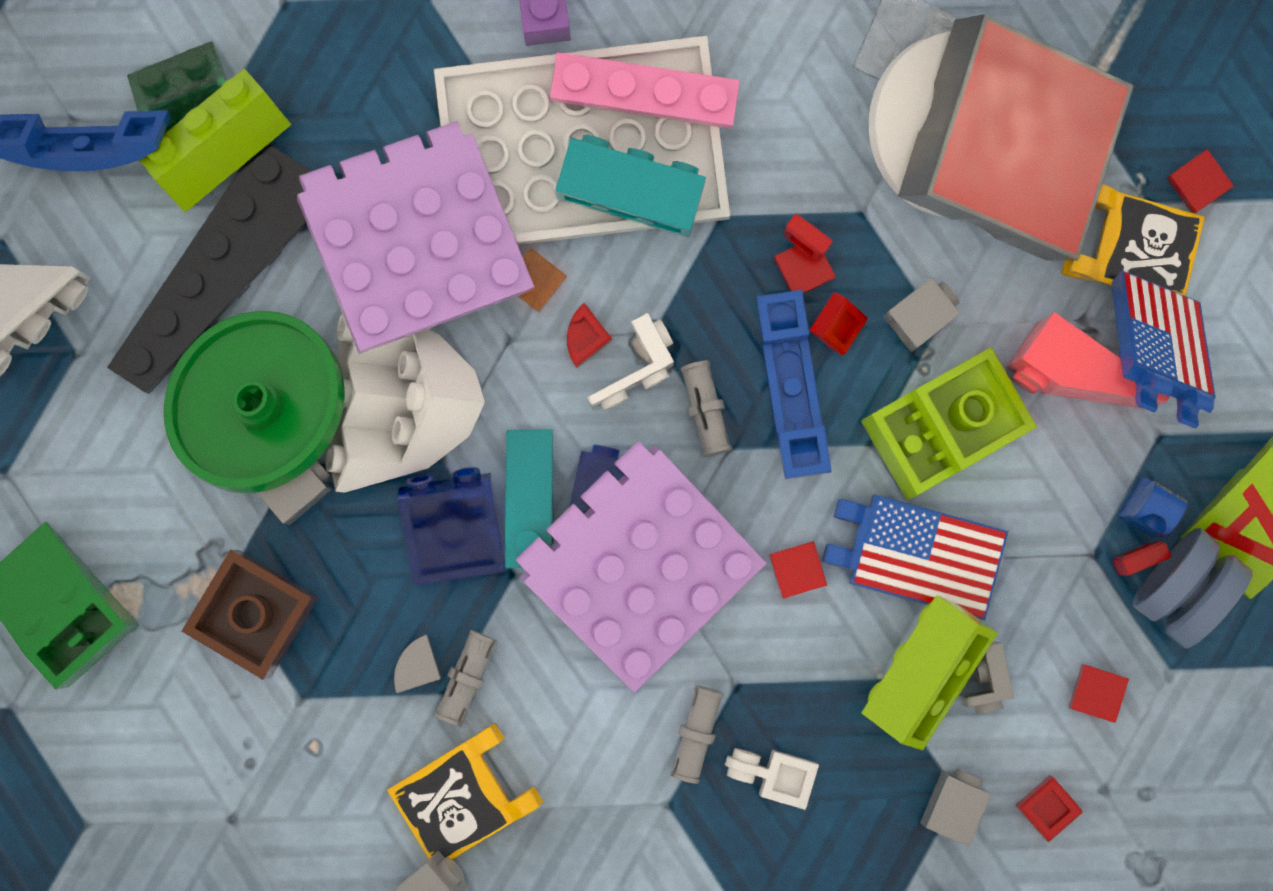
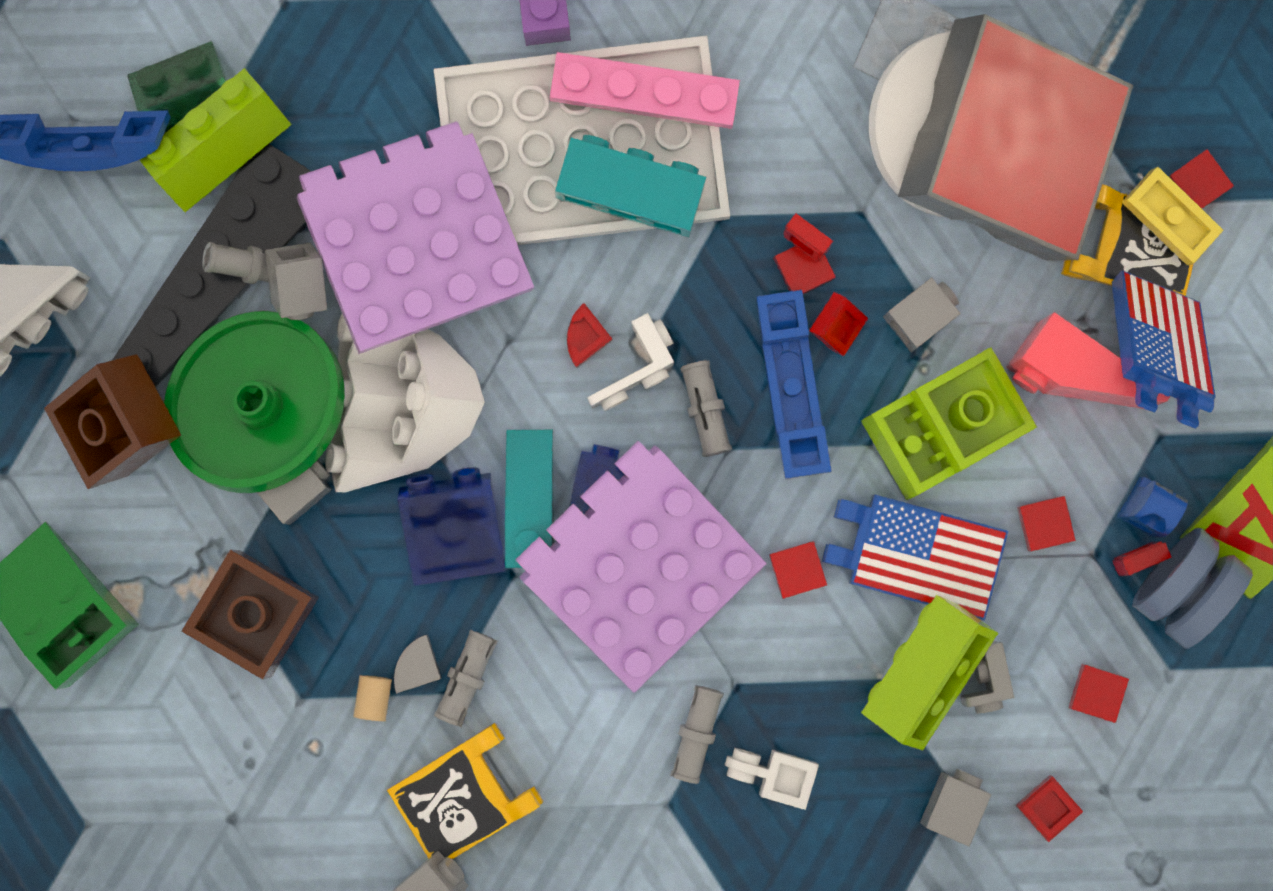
clear orange tile [517,247,567,313] -> none
none -> reddish brown brick [44,354,181,489]
none -> light grey pin [202,242,269,284]
none -> light grey brick [265,242,327,320]
none -> tan hinge [353,675,392,721]
none -> red tile [1017,496,1076,552]
none -> light yellow plate [1122,167,1224,266]

